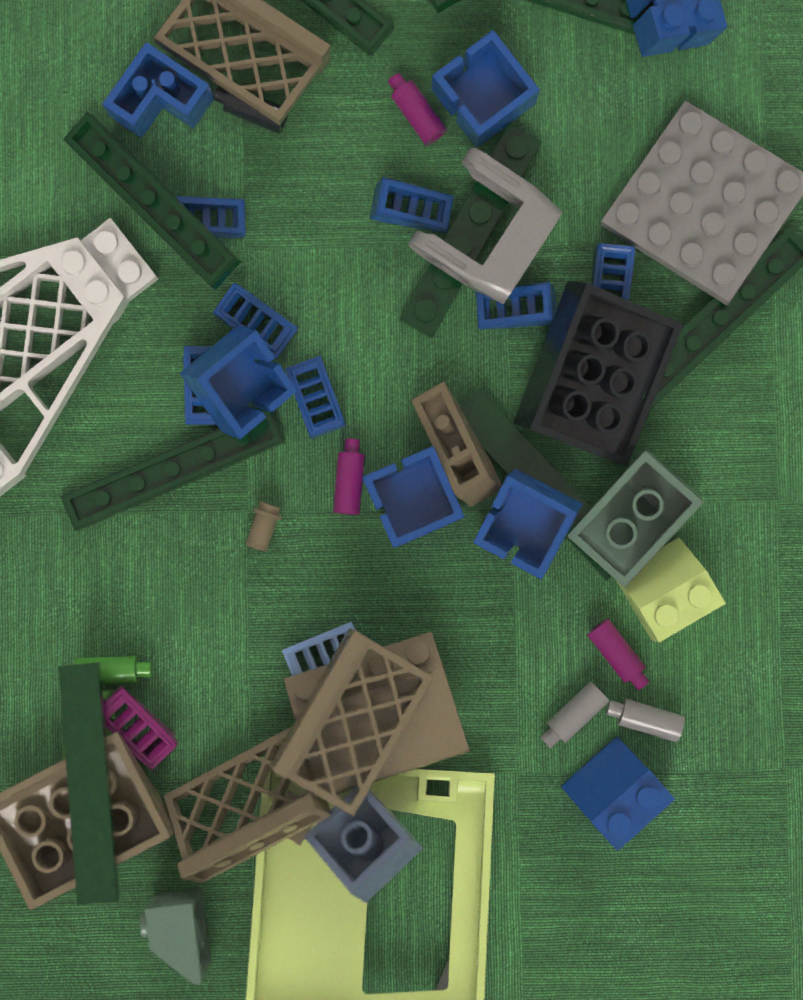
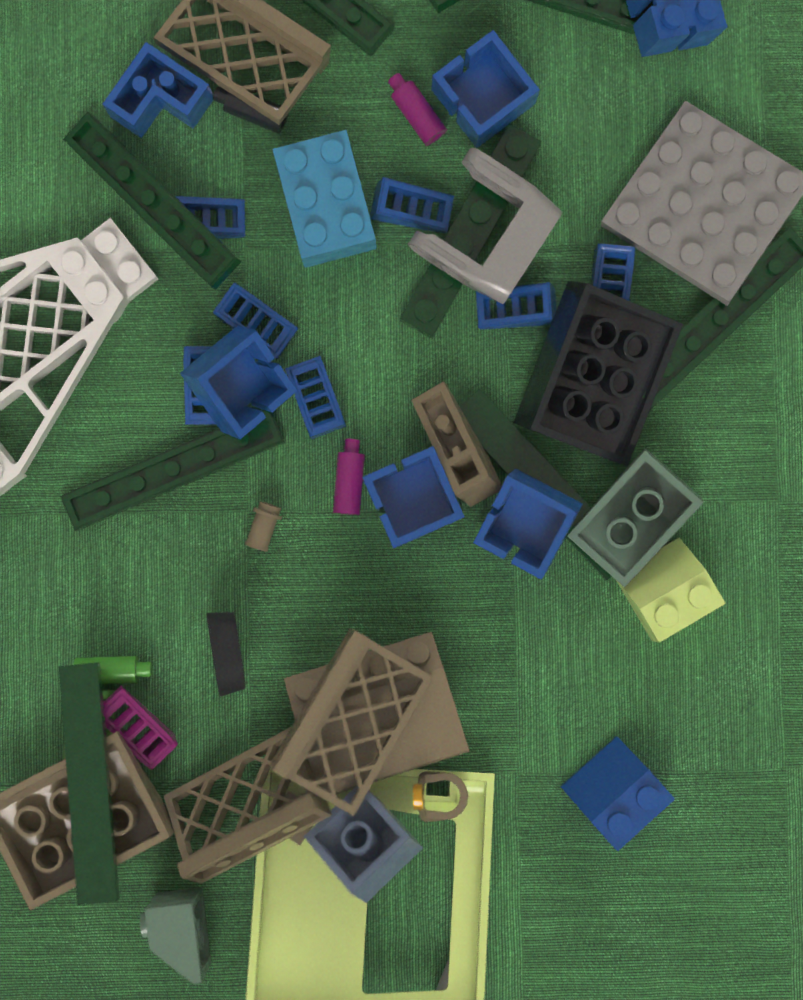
light blue slope [282,621,356,676] -> none
light grey cylinder [540,681,610,749] -> none
magenta cylinder [586,618,650,690] -> none
light grey cylinder [605,698,685,743] -> none
none -> black tyre [206,612,246,697]
none -> dark azure brick [272,130,376,268]
none -> dark tan piece [413,771,468,822]

